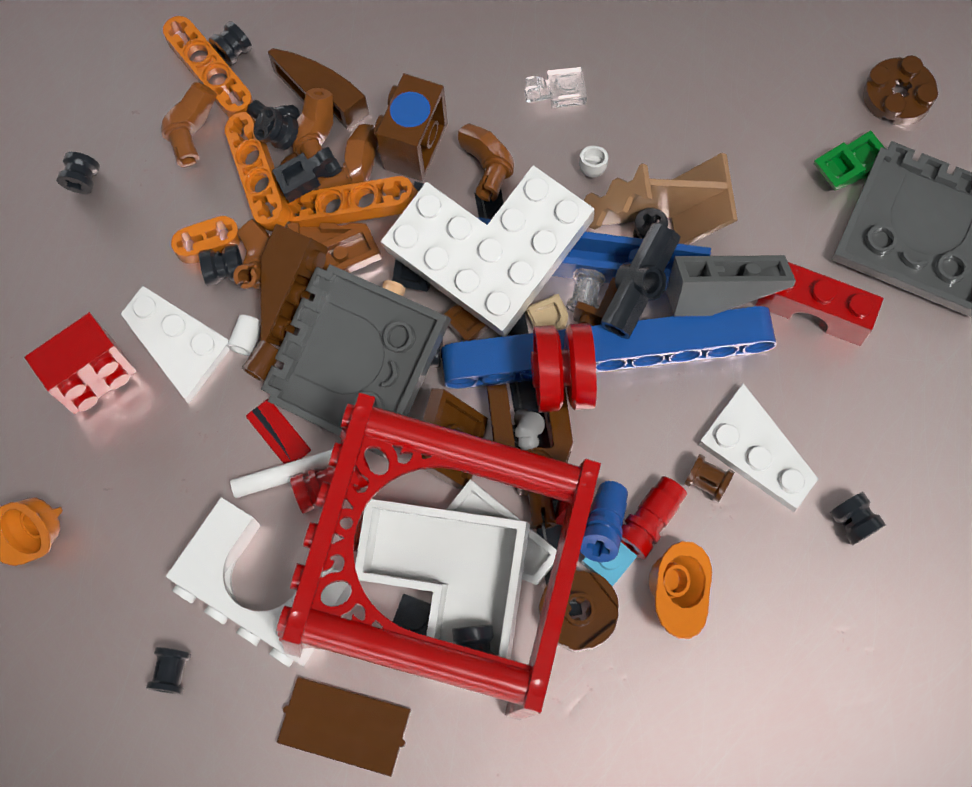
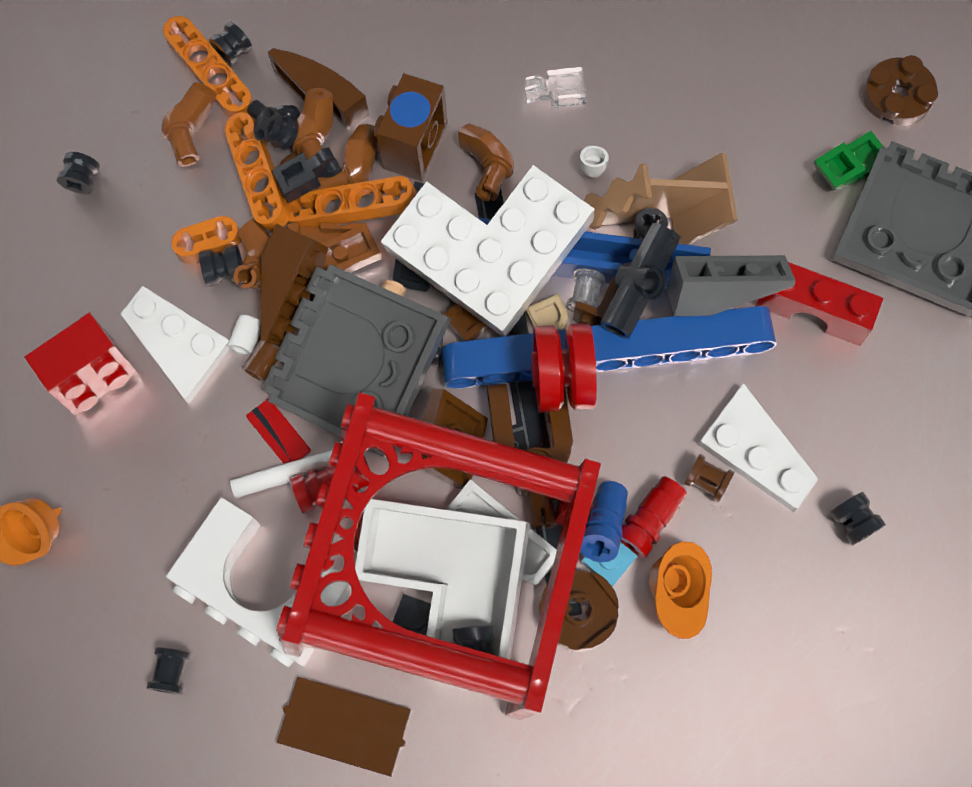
light grey arm [514,409,545,450] -> none

